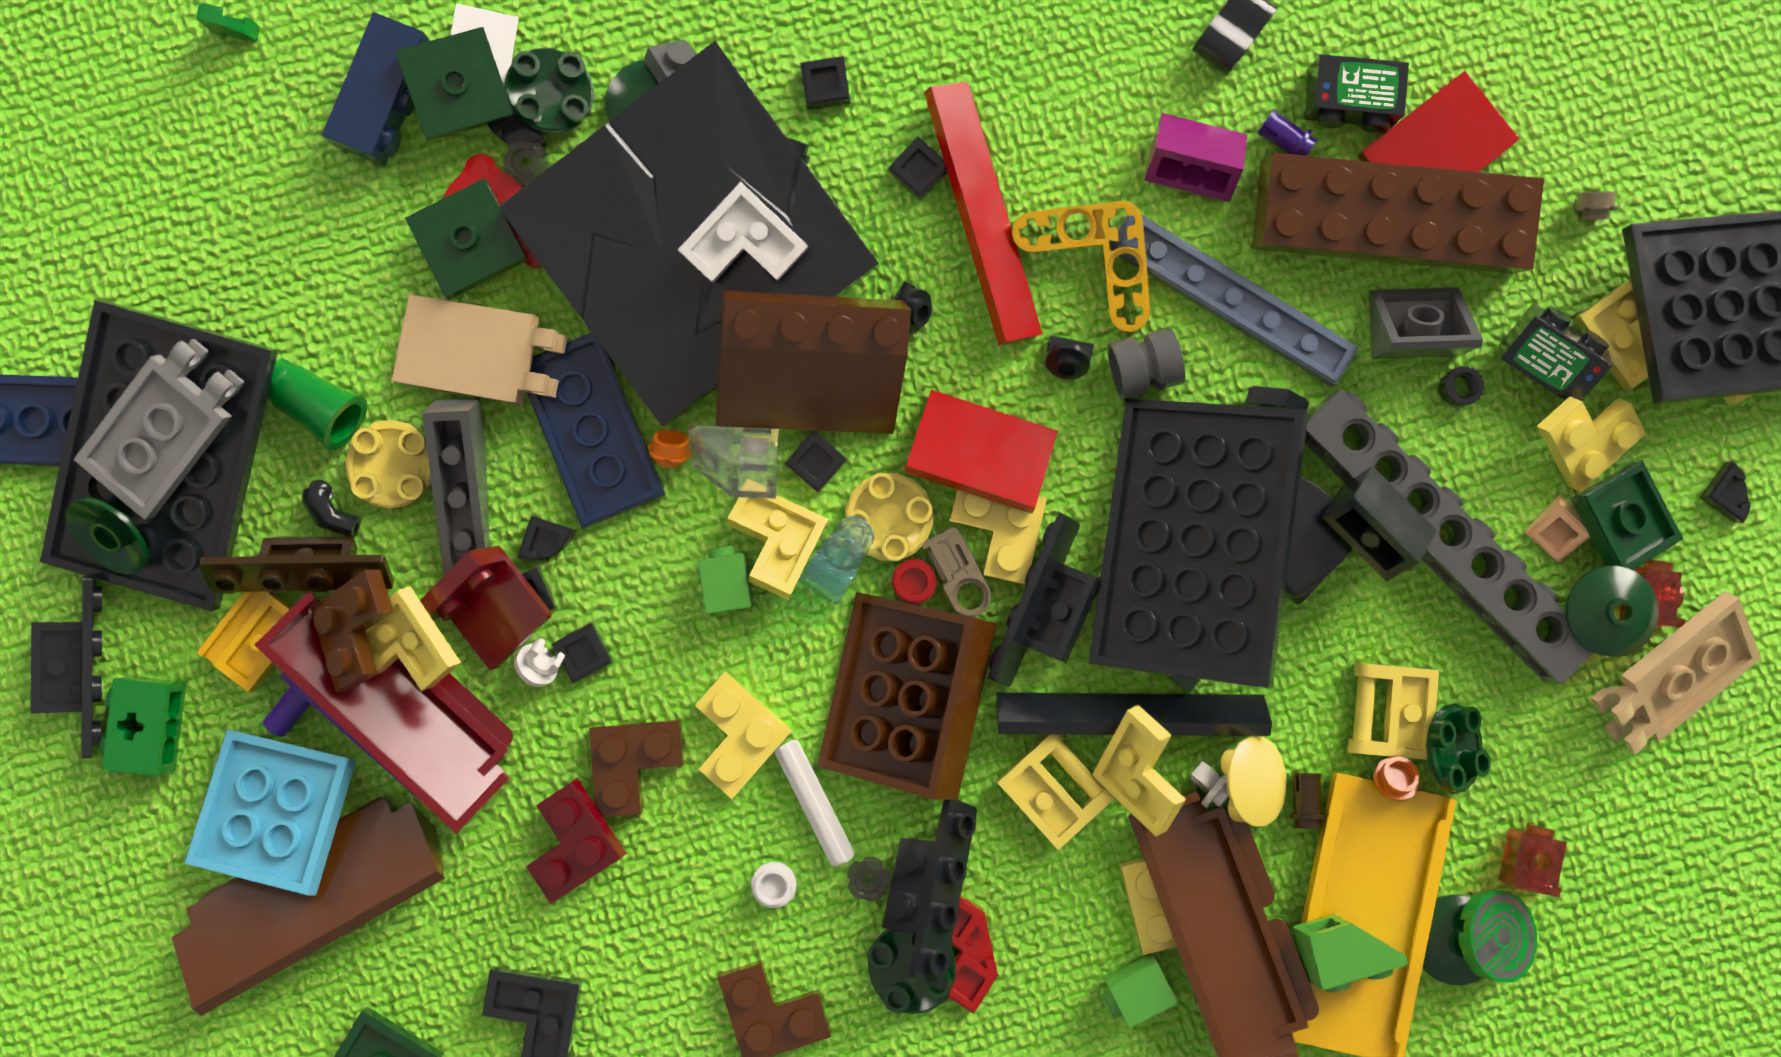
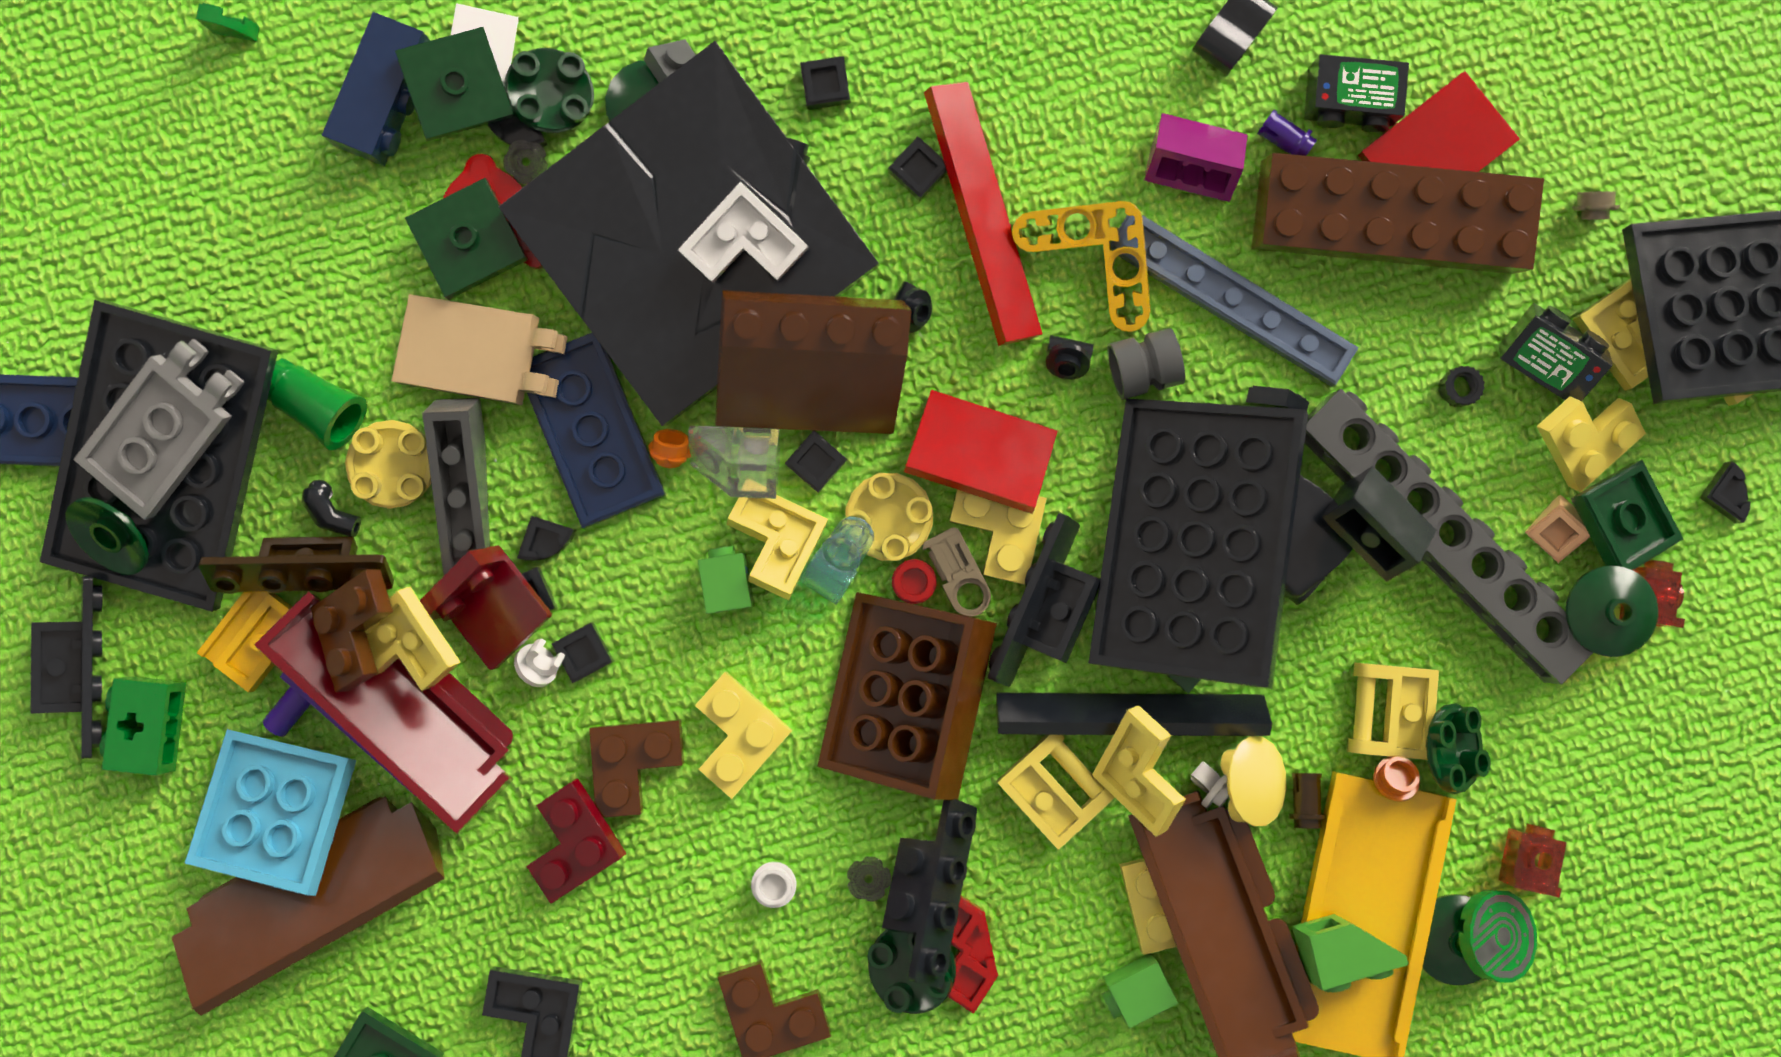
white axle [775,739,855,867] -> none
dark grey slope [1369,287,1483,359] -> none
tan tile [1591,591,1761,755] -> none

